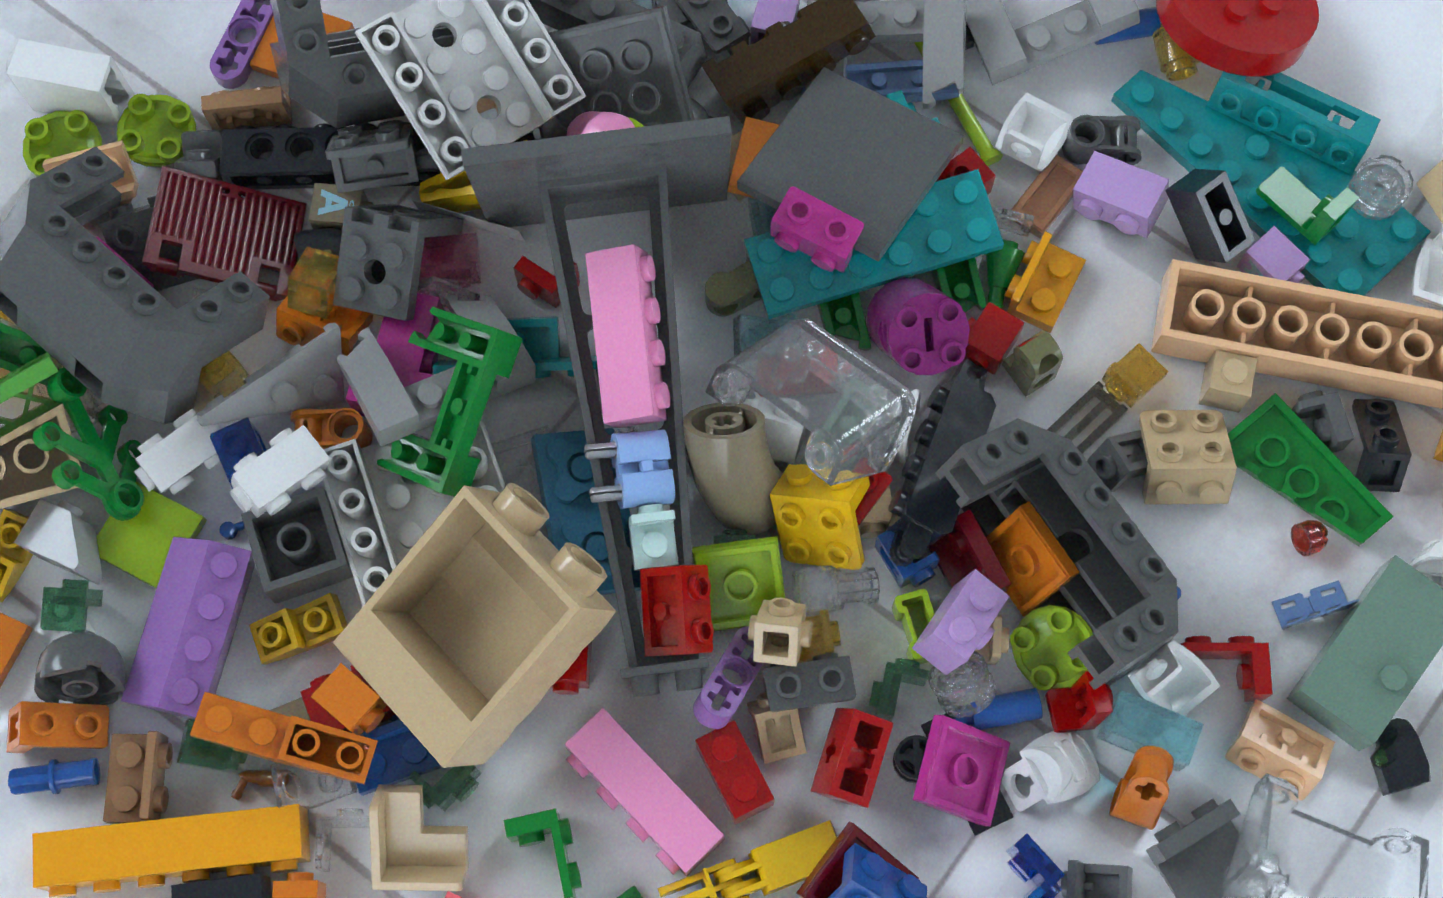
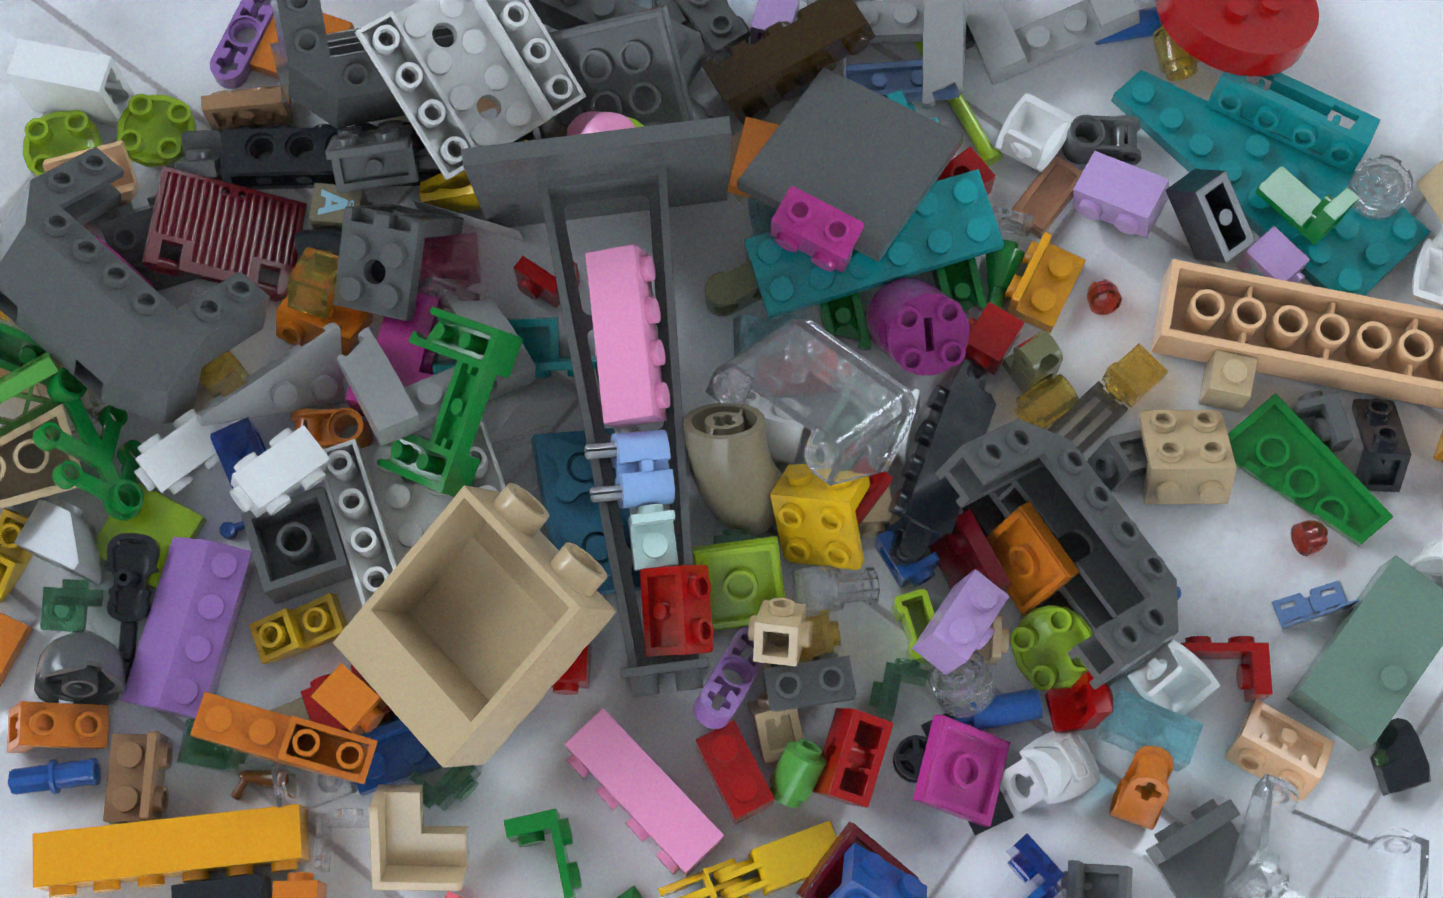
none -> black piece [104,533,161,686]
none -> bright green brick [769,739,827,808]
none -> clear yellow brick [1014,374,1079,429]
none -> clear red hinge [1087,279,1122,315]

